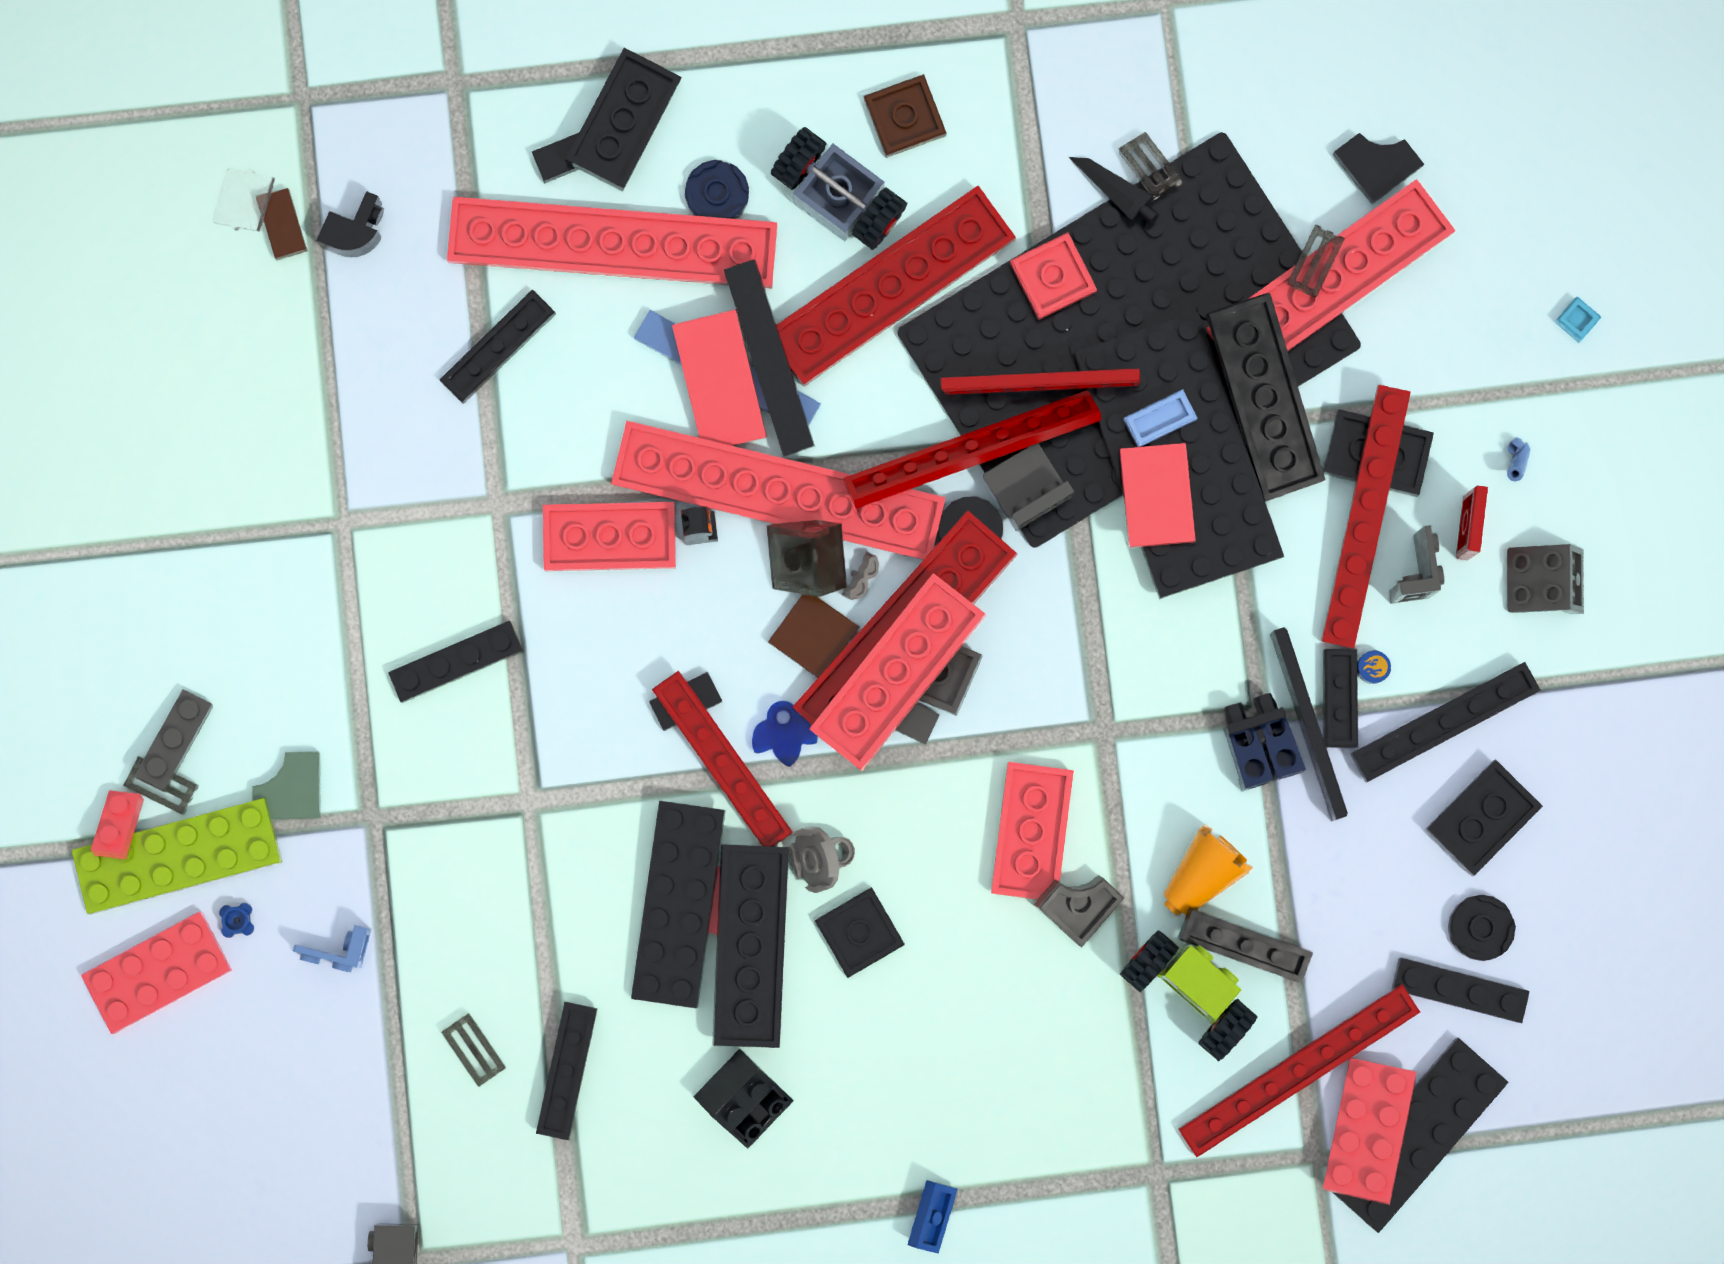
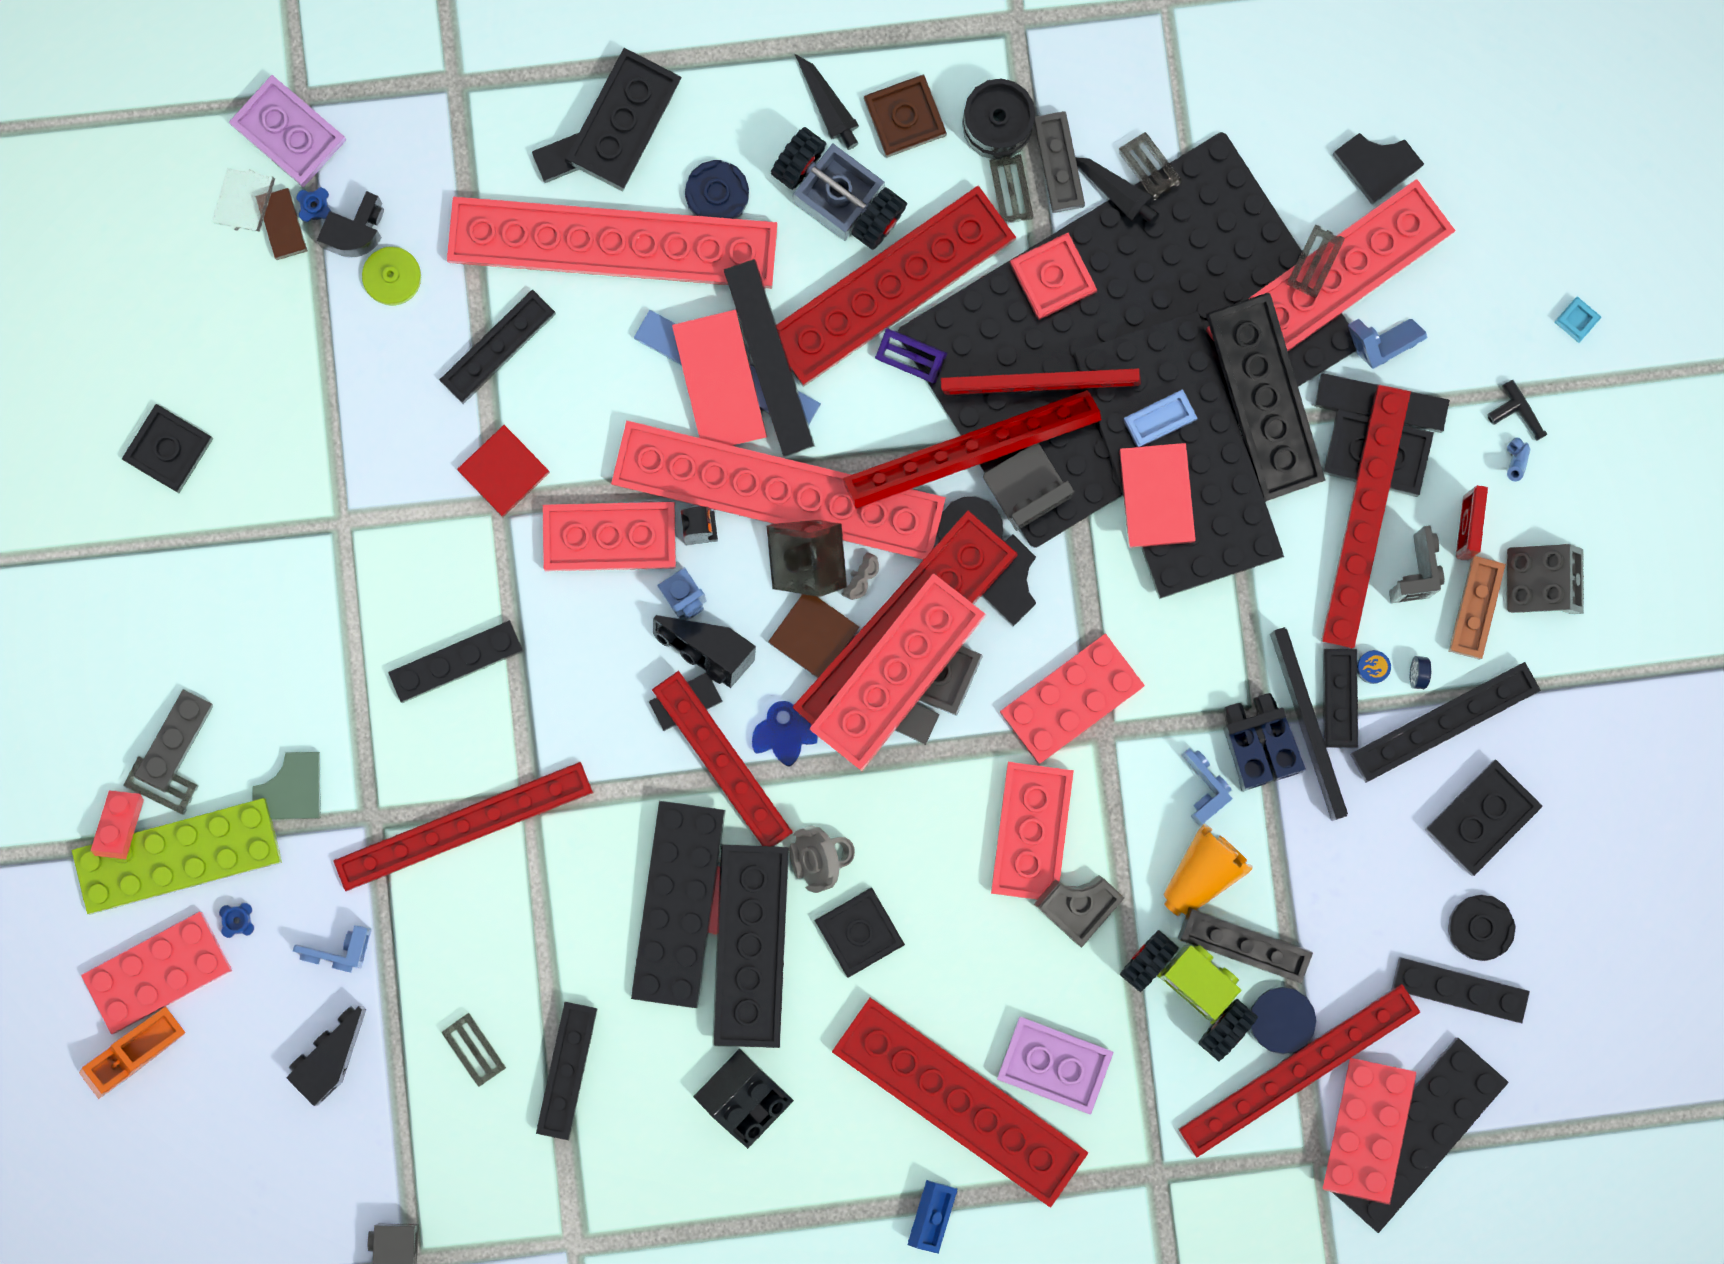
none -> orange slope [79,1006,186,1099]
none -> black tile [122,404,214,494]
none -> lavender plate [229,75,346,188]
none -> black slope [286,1006,367,1106]
none -> blue plate [296,187,331,222]
none -> red tile [333,762,593,892]
none -> lime piece [362,247,422,306]
none -> red tile [457,424,550,517]
none -> black slope [653,615,756,689]
none -> medium blue bracket [657,567,707,619]
none -> black bar [794,53,859,150]
none -> red plate [832,997,1089,1208]
none -> dark purple tile [875,328,947,383]
none -> black wheel [962,78,1036,160]
none -> black tile [982,534,1036,627]
none -> clear smoke tile [989,154,1033,224]
none -> lavender plate [997,1016,1114,1115]
none -> coral plate [1000,633,1145,765]
none -> dark grey plate [1034,111,1085,213]
none -> medium blue bracket [1182,748,1233,826]
none -> dark blue tile [1250,987,1316,1054]
none -> black tile [1314,373,1450,433]
none -> medium blue bracket [1348,319,1428,369]
none -> dark blue tile [1409,656,1431,690]
none -> nougat plate [1448,556,1506,660]
none -> black piece [1487,380,1548,441]

